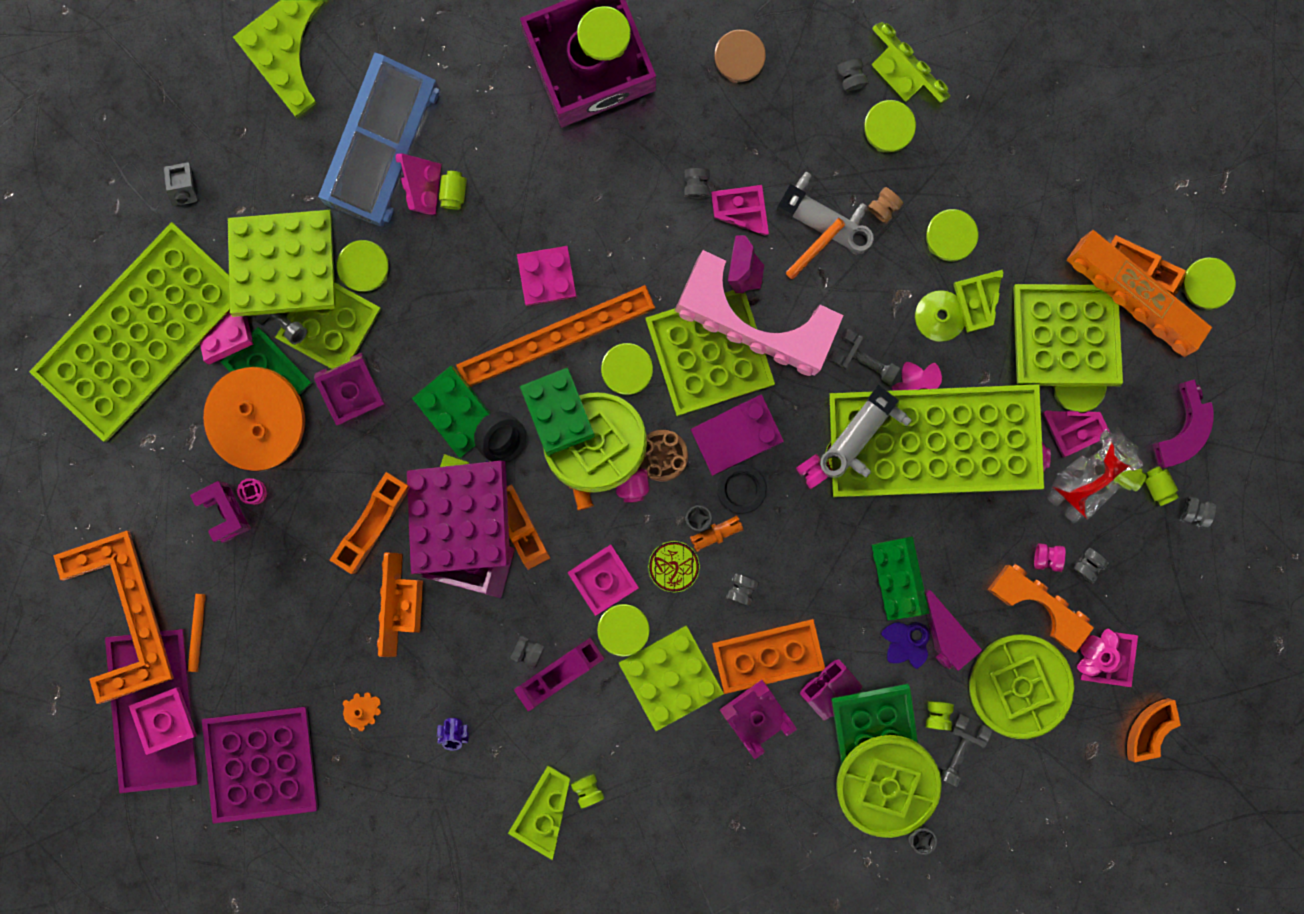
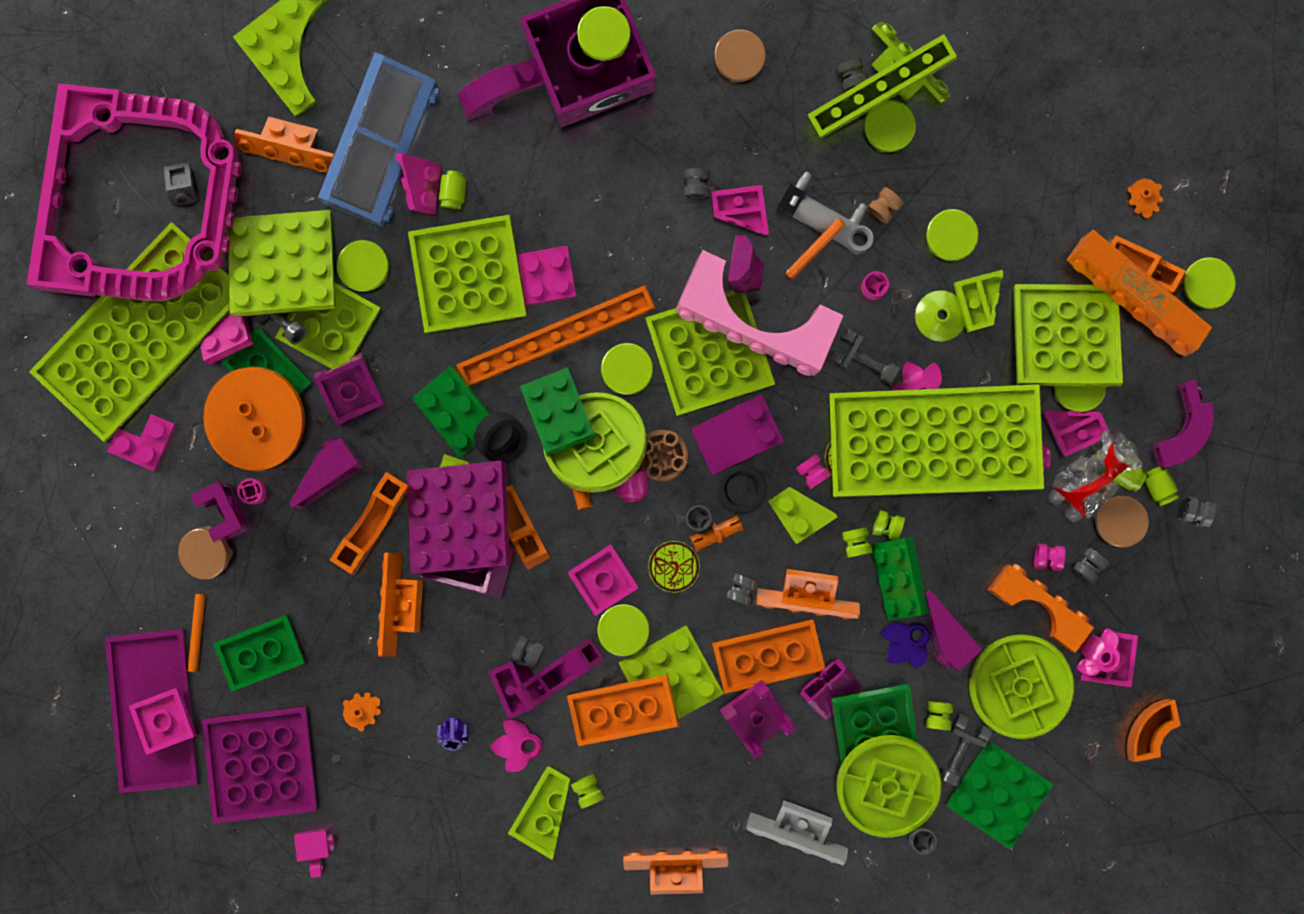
orange plate [53,531,174,704] -> none
light grey piece [820,385,911,478] -> none
none -> dark pink arch [27,84,242,301]
none -> dark pink plate [107,414,176,472]
none -> medium nougat tile [178,526,233,580]
none -> green plate [213,615,306,692]
none -> orange bracket [234,117,335,173]
none -> magenta slope [289,437,364,510]
none -> dark pink brick [294,828,336,878]
none -> lime plate [408,215,527,334]
none -> magenta arch [458,58,543,121]
none -> magenta slope [488,661,534,719]
none -> dark pink plate [490,720,543,772]
none -> orange plate [567,674,680,746]
none -> orange bracket [623,851,728,895]
none -> light grey bracket [746,800,848,865]
none -> orange bracket [756,569,860,620]
none -> lime wing [768,487,838,544]
none -> lime brick [807,34,959,138]
none -> lime wheel [842,527,873,558]
none -> dark pink wheel [861,271,889,300]
none -> lime wheel [872,510,905,540]
none -> green plate [944,740,1054,850]
none -> medium nougat tile [1095,496,1149,548]
none -> orange piece [1127,179,1163,218]

